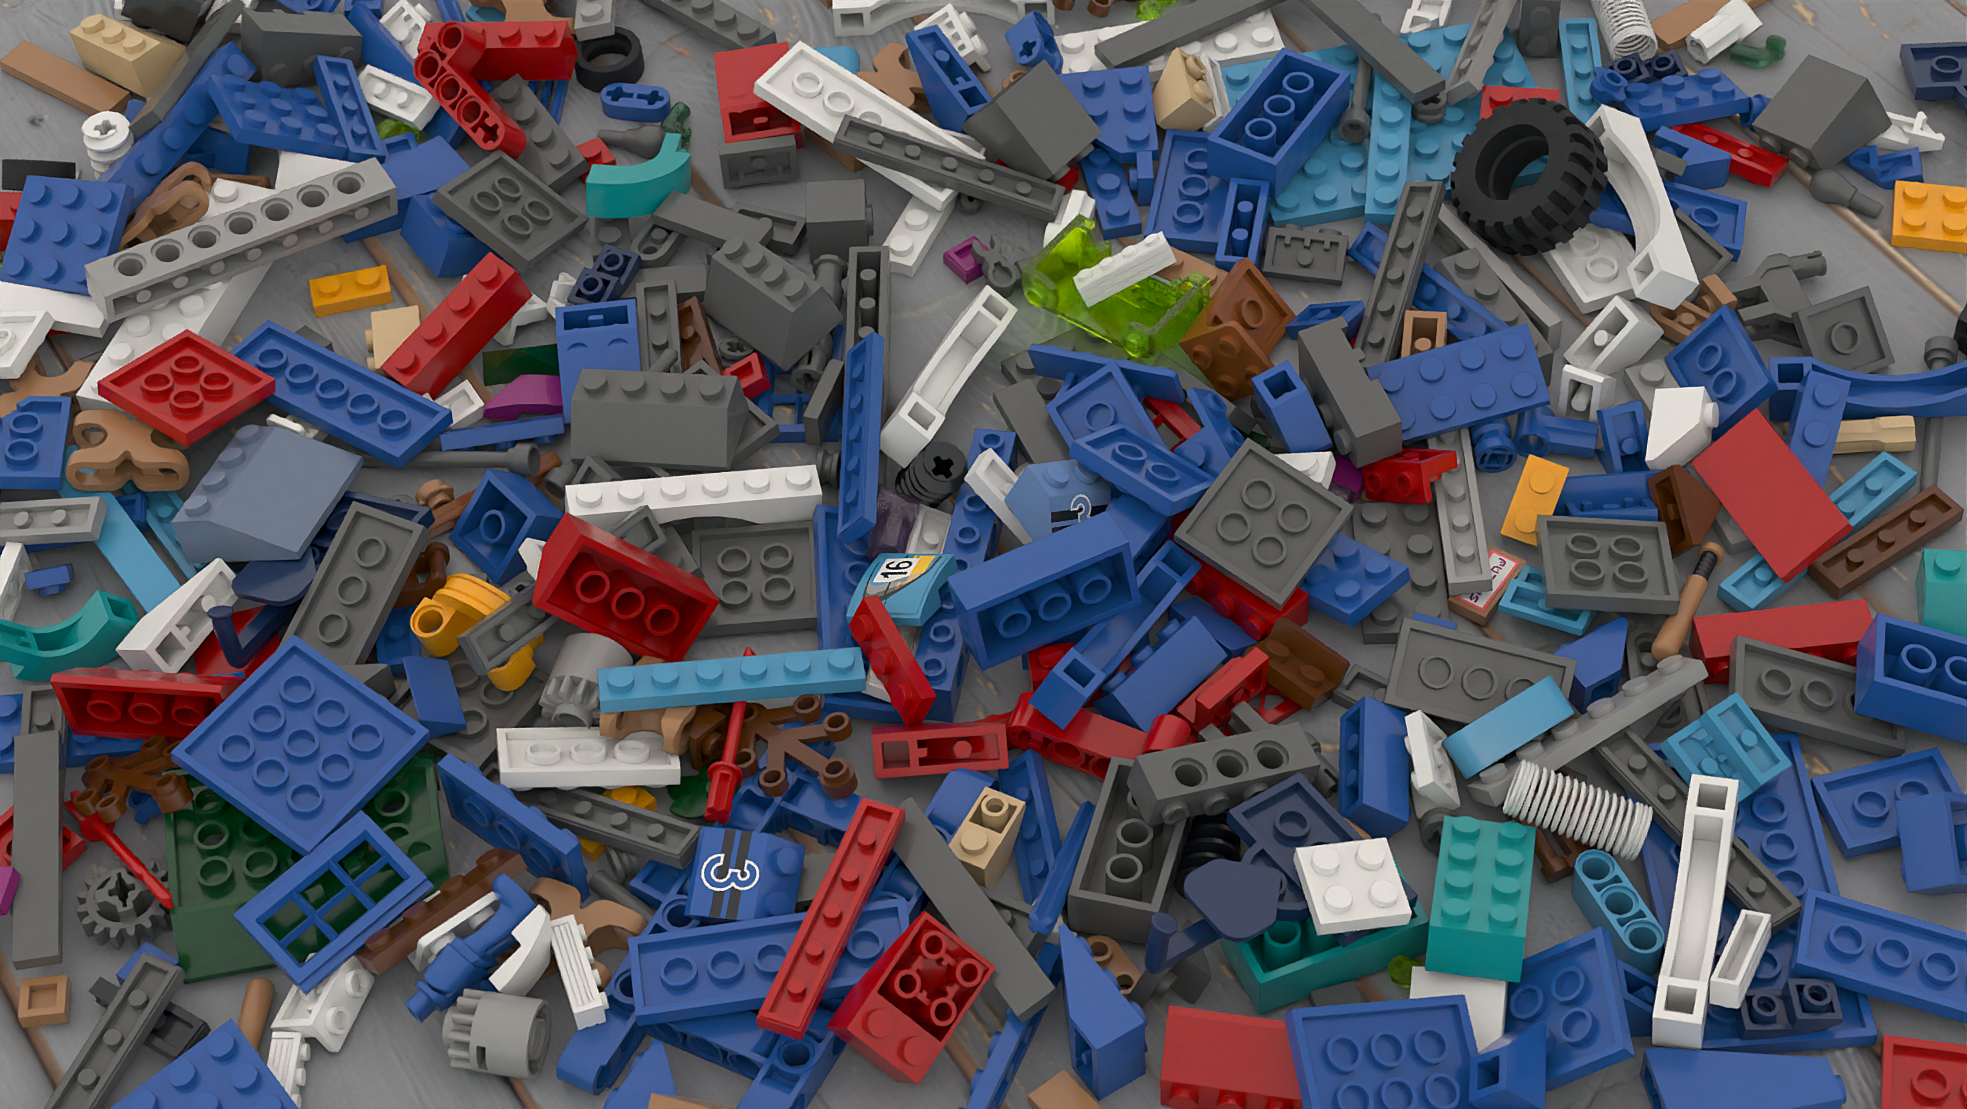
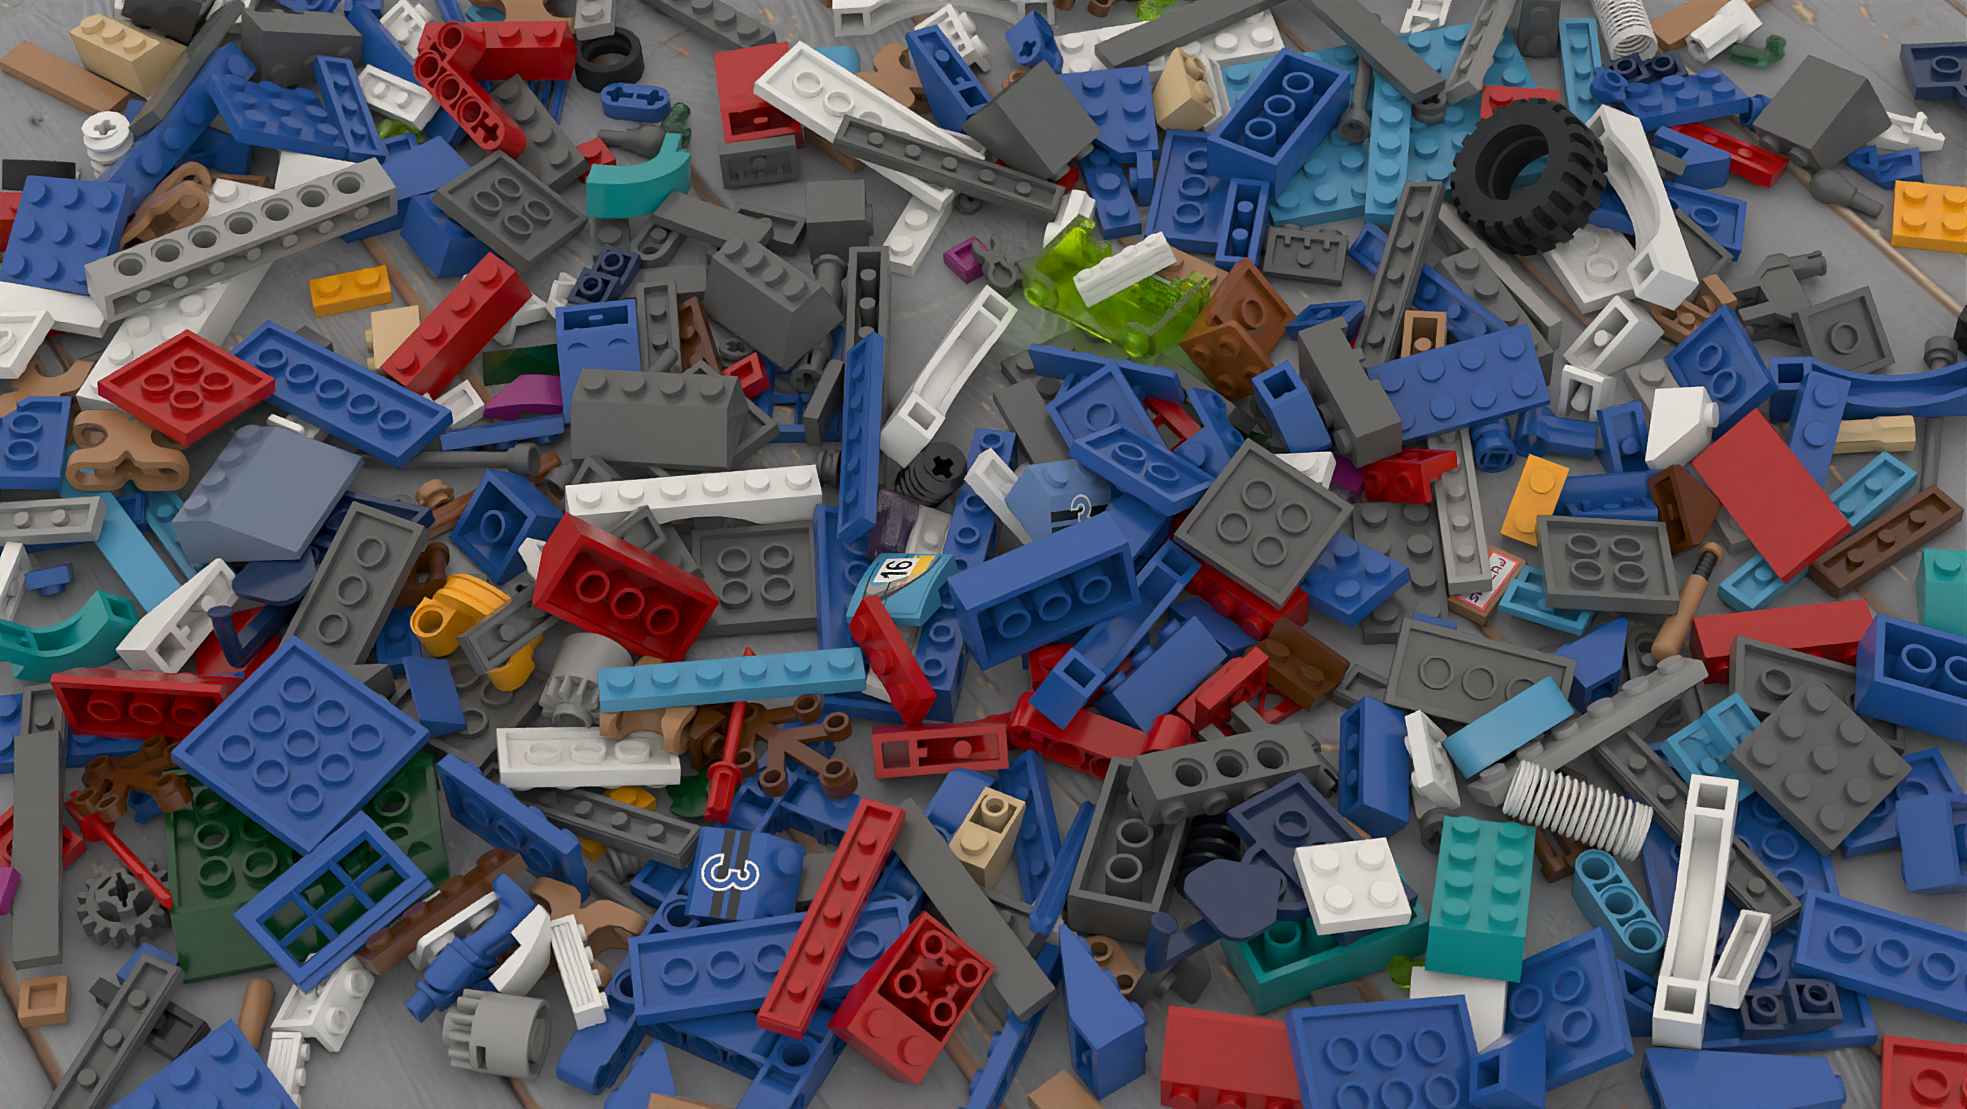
none -> dark grey plate [1725,673,1913,857]

